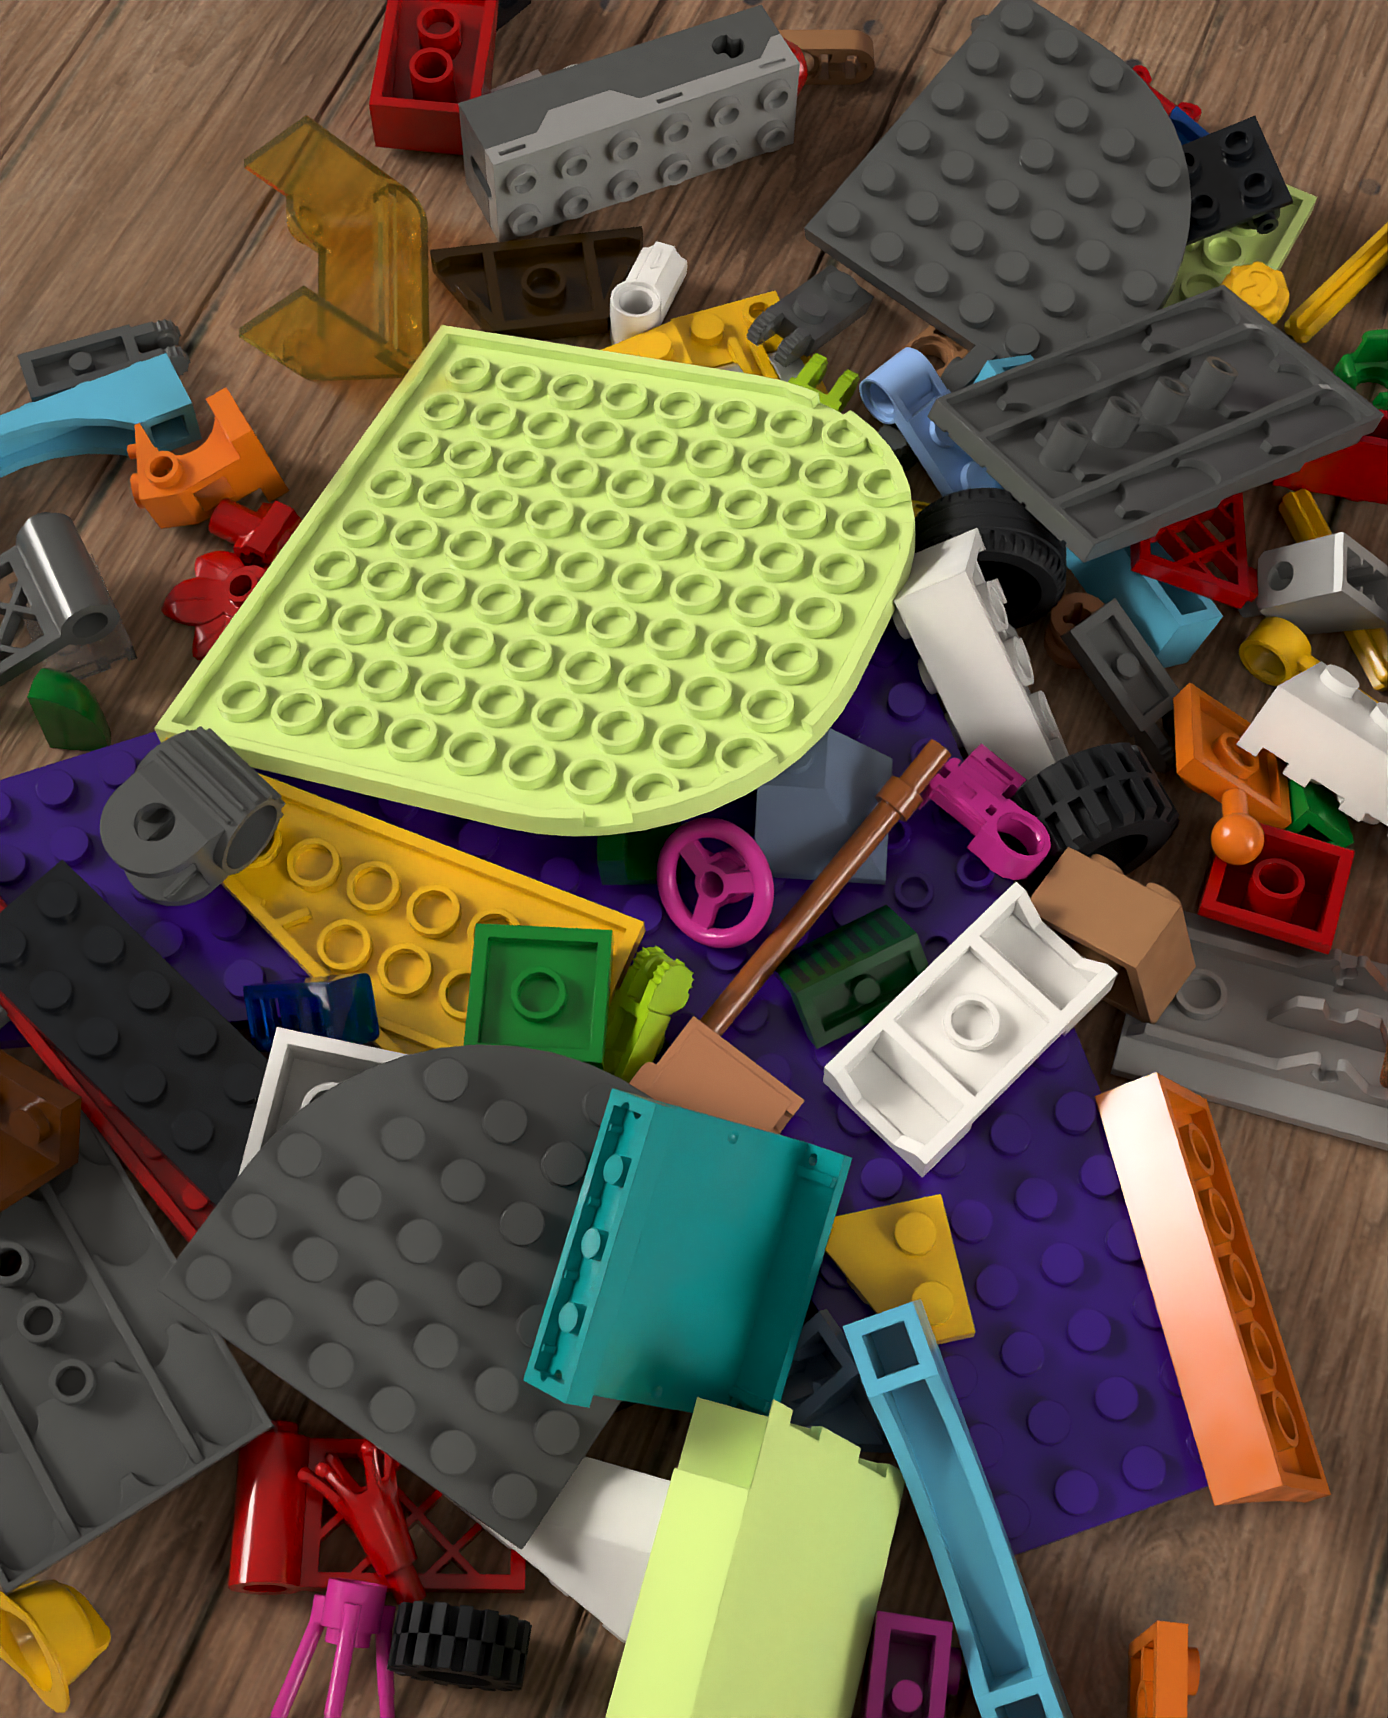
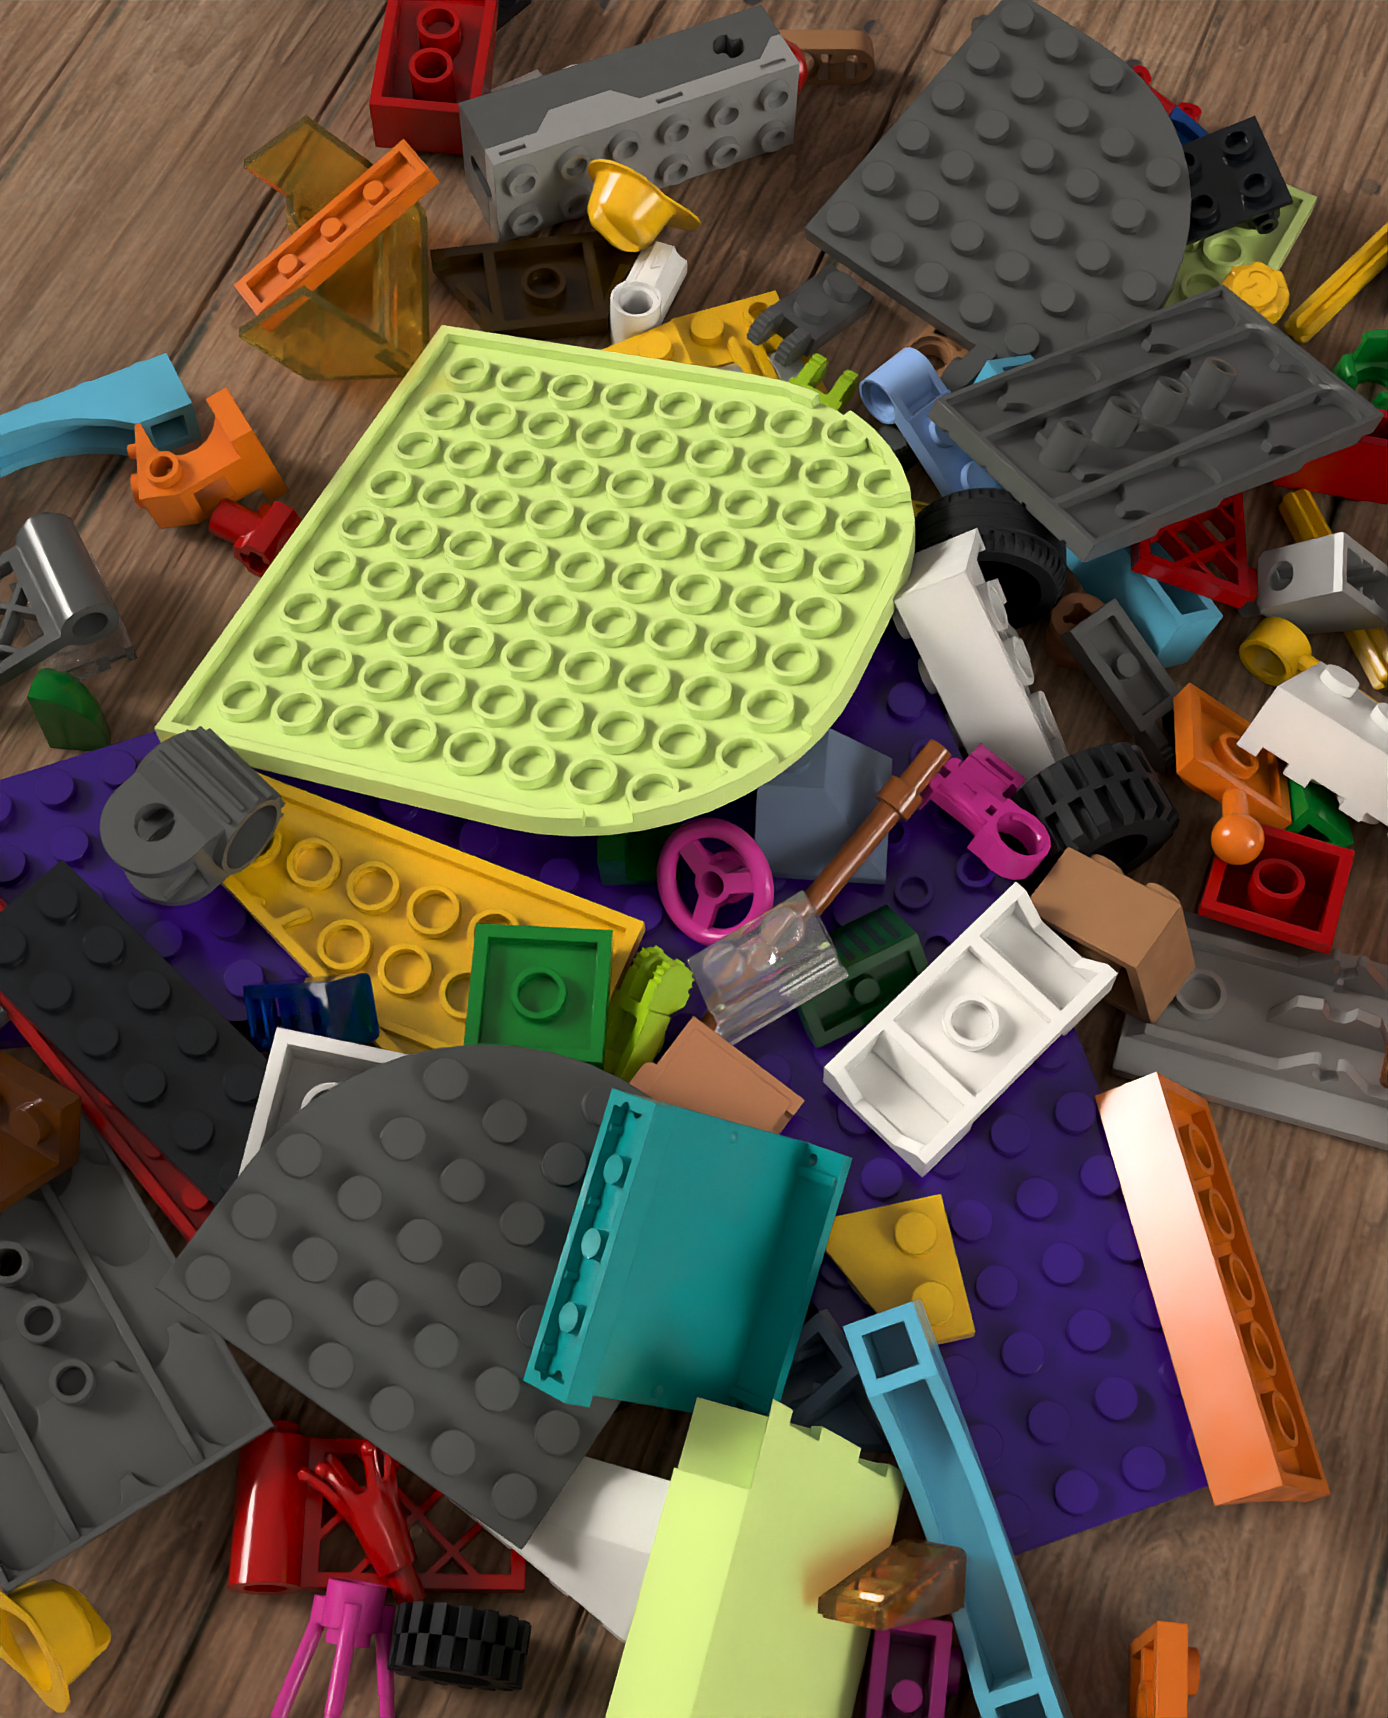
dark grey hinge [17,319,191,402] -> none
red plate [161,550,266,660] -> none
none -> orange tile [234,139,440,328]
none -> yellow piece [587,159,701,252]
none -> clear plate [687,890,849,1045]
none -> clear orange slope [818,1538,967,1631]

